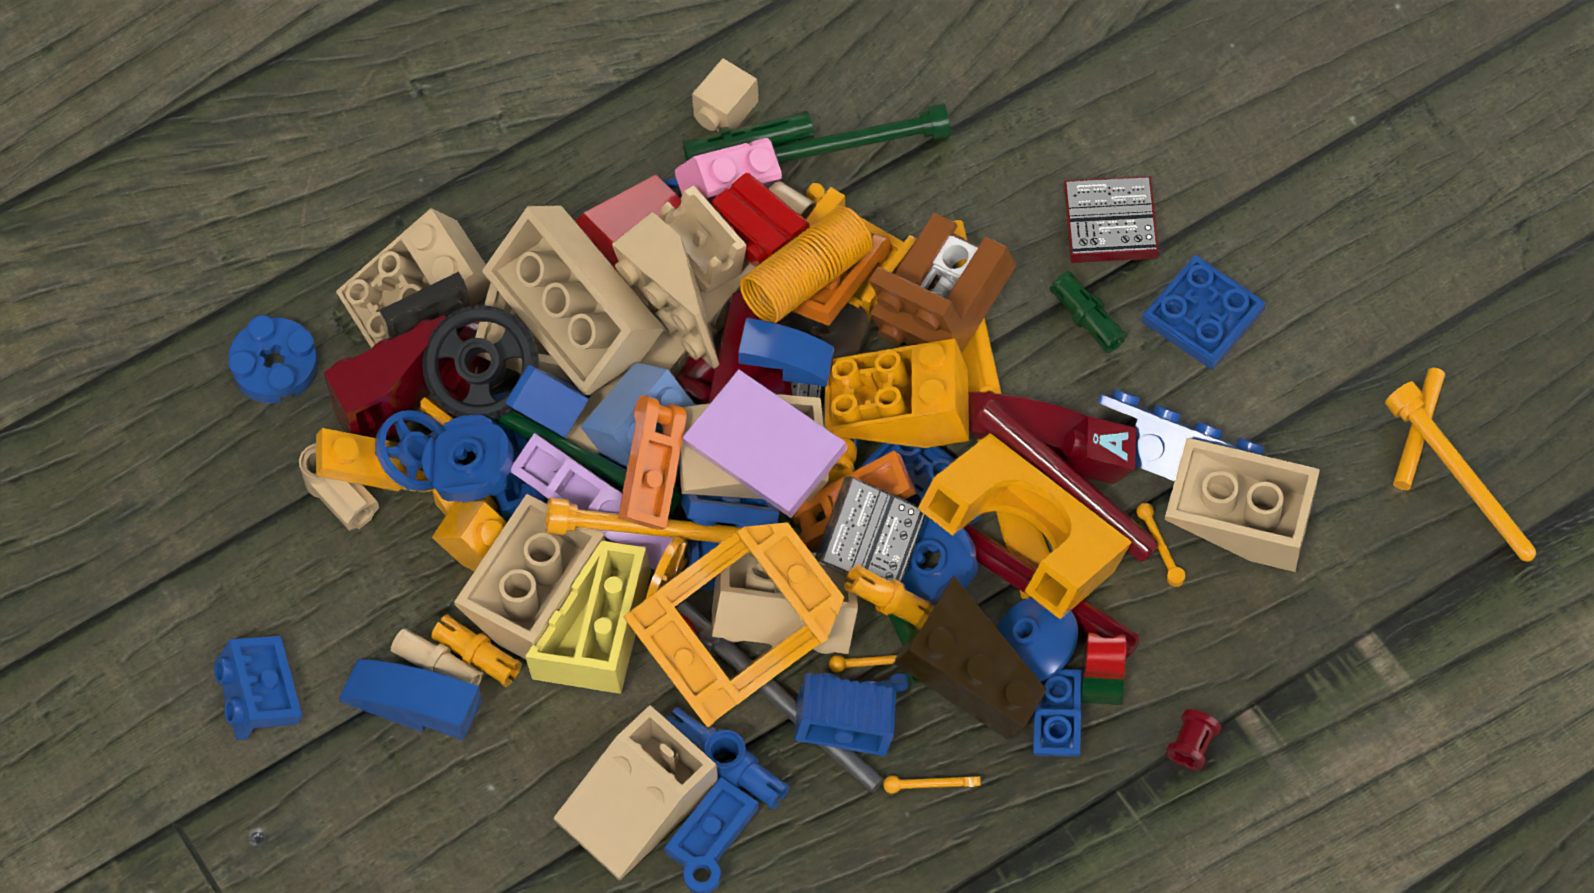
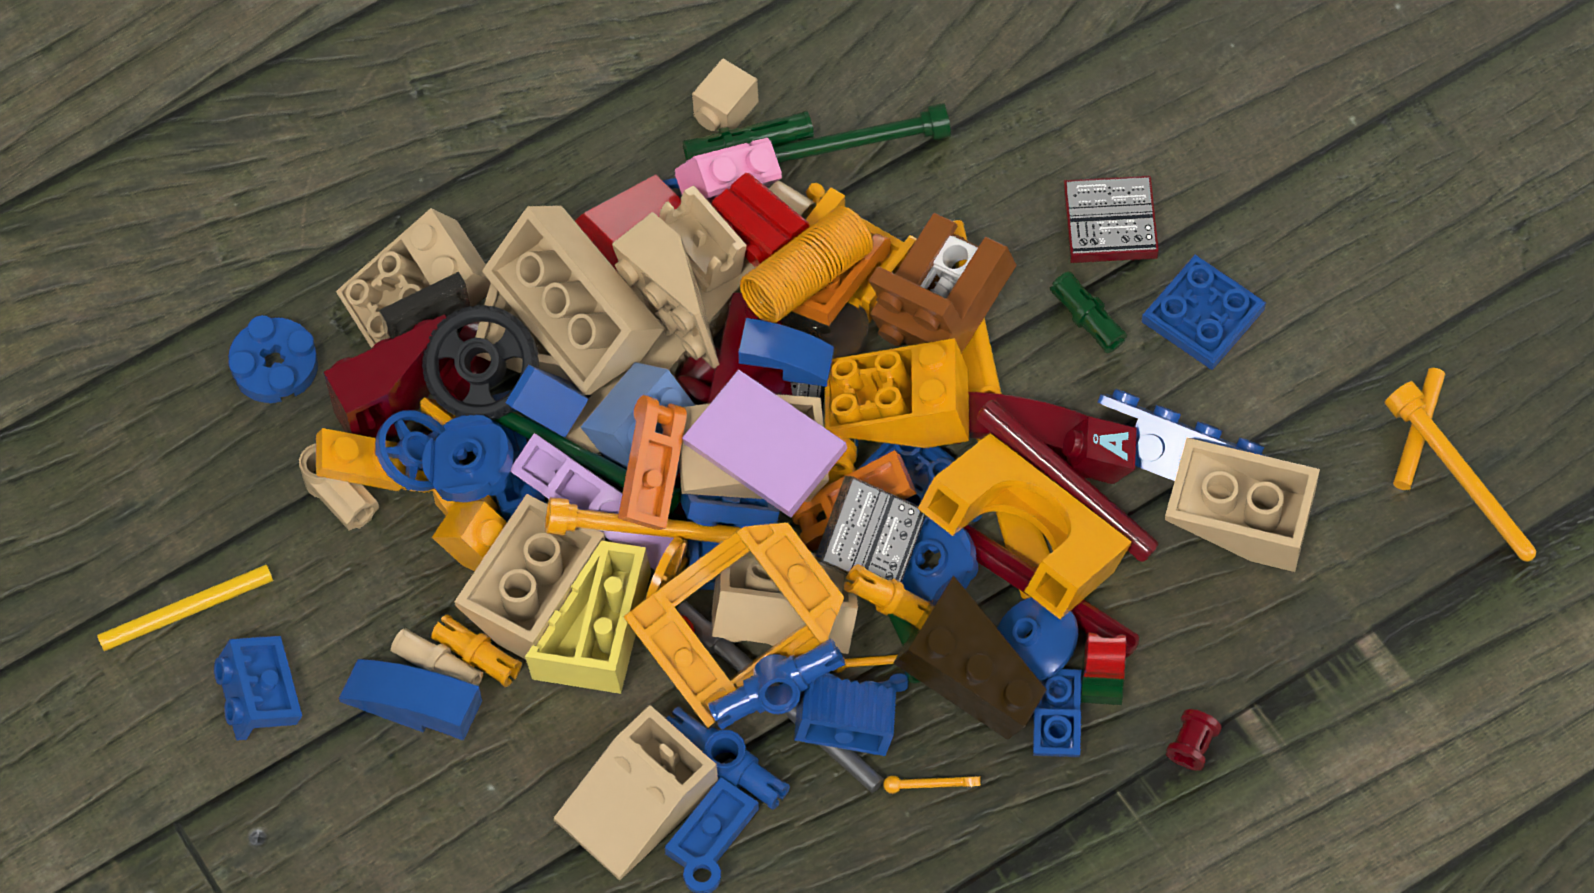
light orange hinge [1136,503,1185,587] -> none
none -> yellow bar [97,565,273,652]
none -> blue pin [708,638,845,729]

